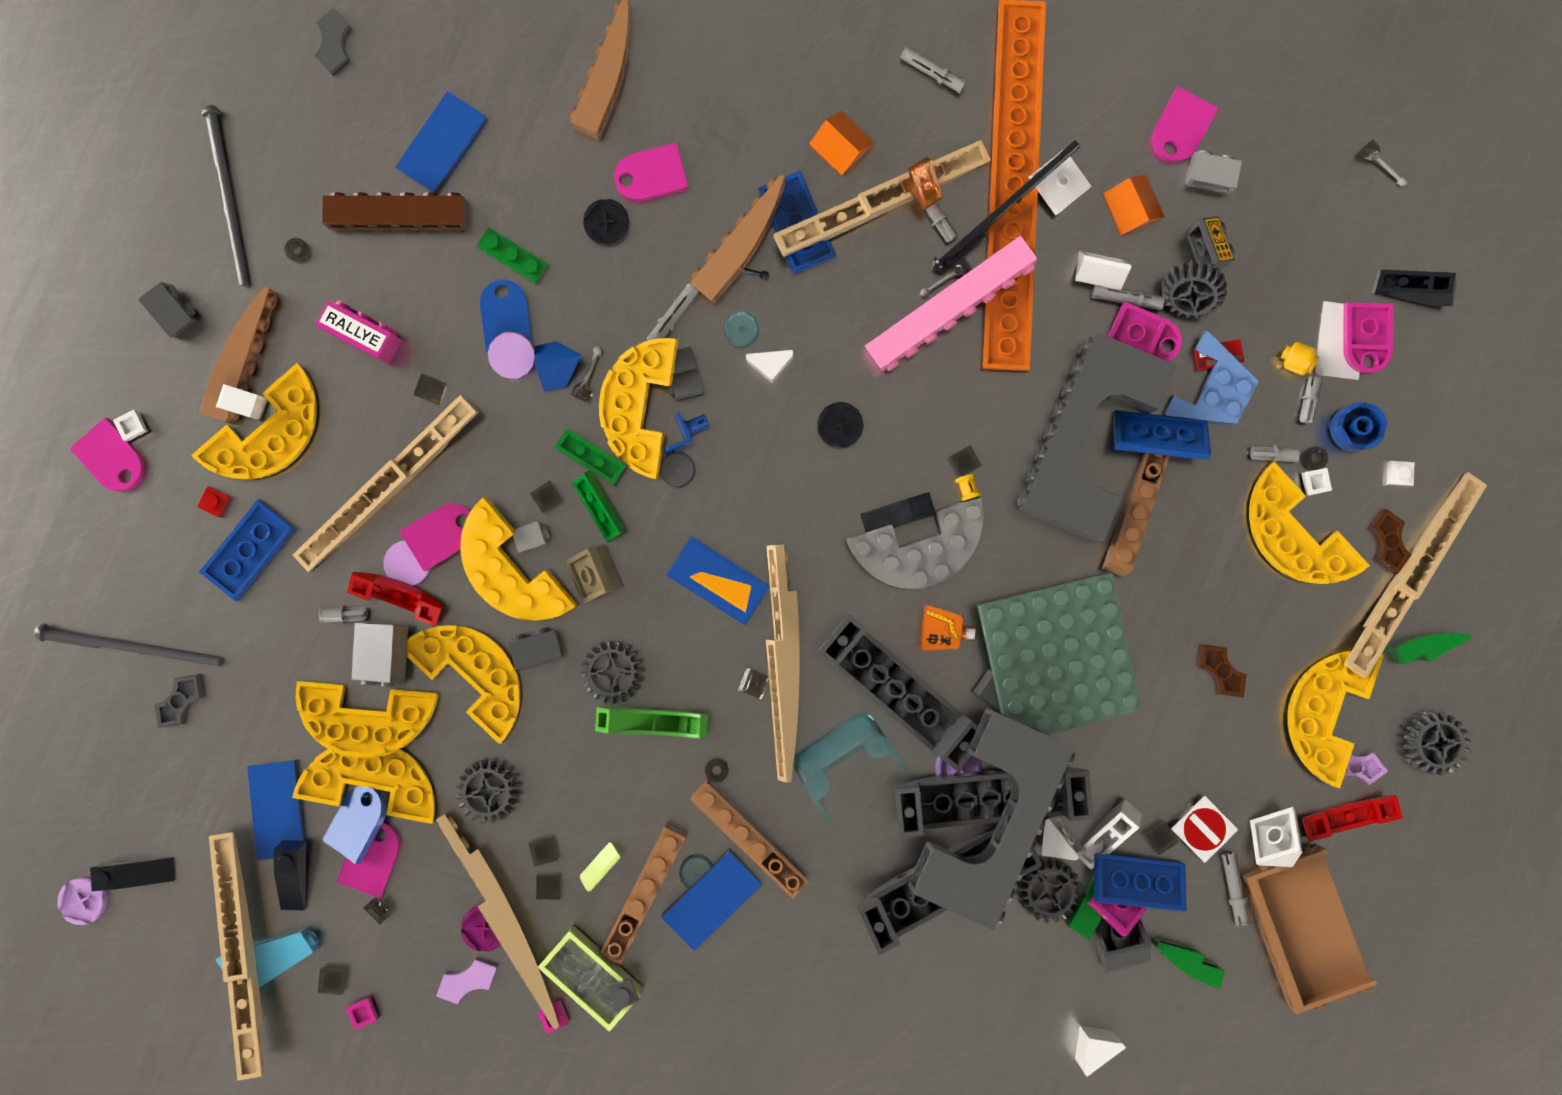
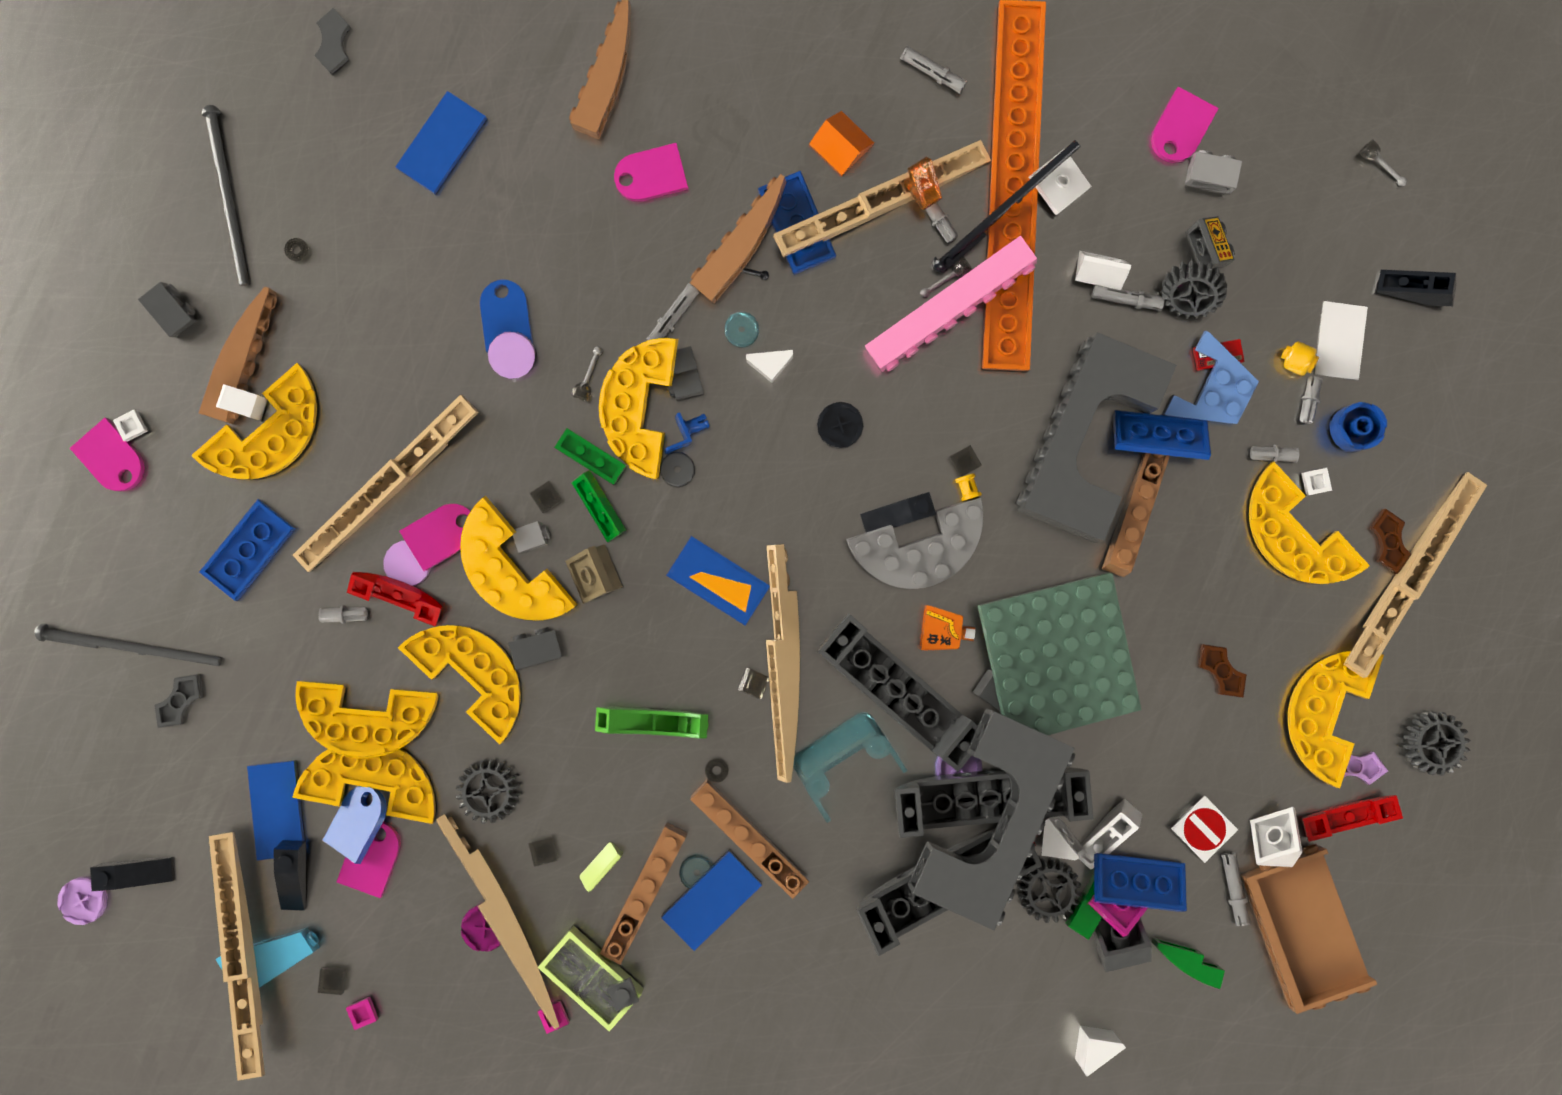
red plate [197,486,231,518] -> none
brick [315,300,403,365] -> none
reddish brown brick [322,192,468,229] -> none
brick [351,623,408,687] -> none
clear smoke plate [363,897,392,924] -> none
clear smoke slope [414,374,447,405] -> none
lavender tile [436,958,498,1004] -> none
green plate [476,227,549,285] -> none
blue slope [534,341,581,392] -> none
clear smoke plate [536,874,561,900] -> none
dark grey gear [580,640,644,704] -> none
black tile [583,199,630,246] -> none
orange slope [1103,175,1165,236] -> none
dark pink tile [1108,301,1182,362] -> none
clear smoke plate [1144,821,1178,855] -> none
clear smoke plate [1304,446,1328,470] -> none
dark pink tile [1343,302,1393,374] -> none
white plate [1386,461,1415,486] -> none
green slope [1387,633,1472,665] -> none

